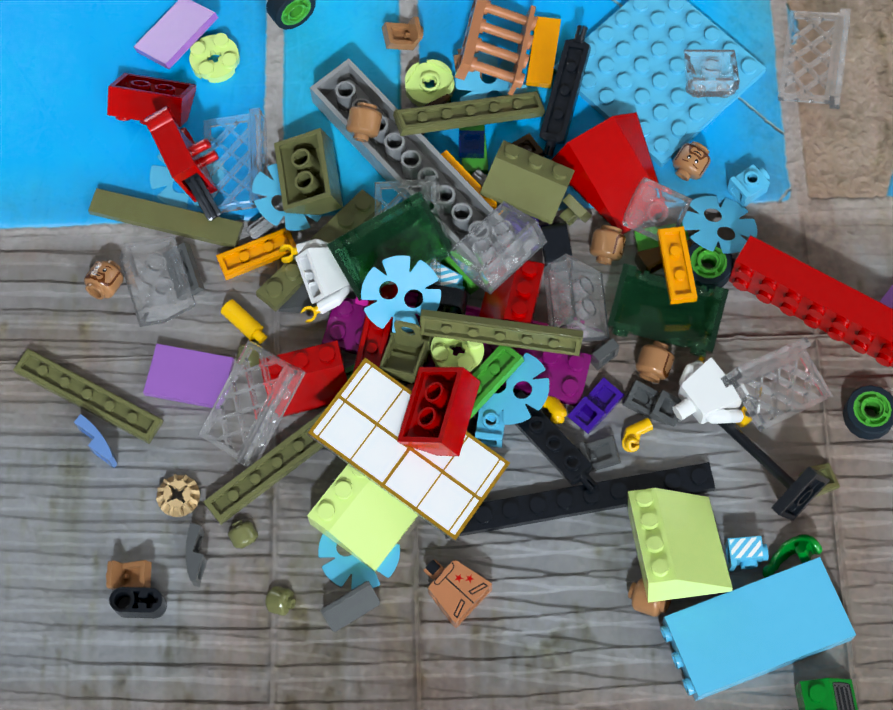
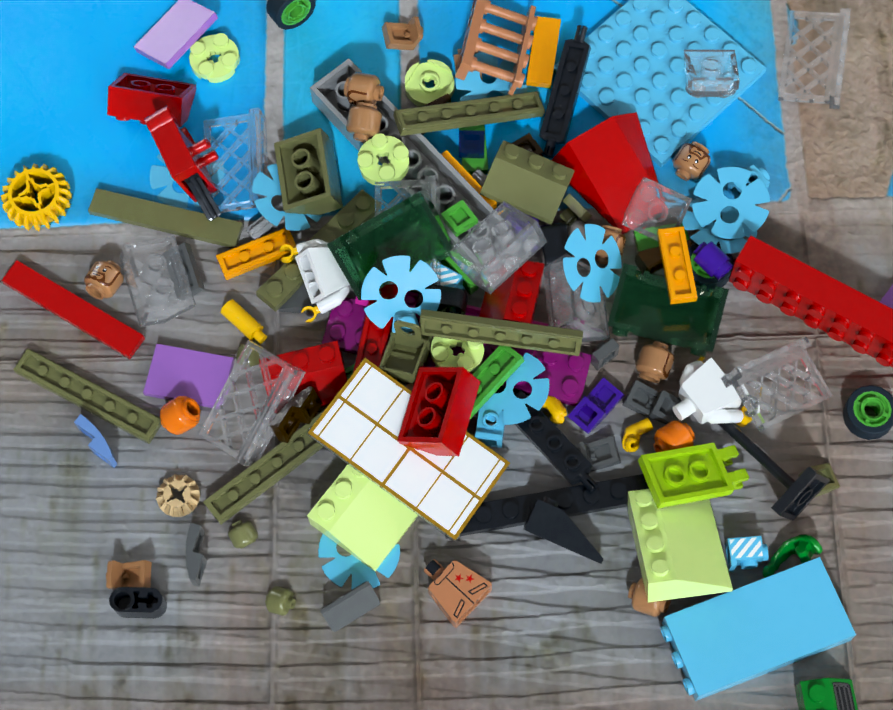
none -> yellow gear [1,163,72,231]
none -> red tile [1,260,145,359]
none -> orange head [160,395,200,435]
none -> dark brown slope [269,386,322,443]
none -> medium nougat head [344,72,384,106]
none -> yellowish green plate [357,133,409,186]
none -> bright green plate [441,200,478,237]
none -> black slope [523,496,603,564]
none -> medium azure piece [563,224,622,303]
none -> lime tile [638,442,749,509]
none -> orange head [653,420,695,452]
none -> medium azure piece [692,167,770,239]
none -> dark purple brick [693,241,733,281]

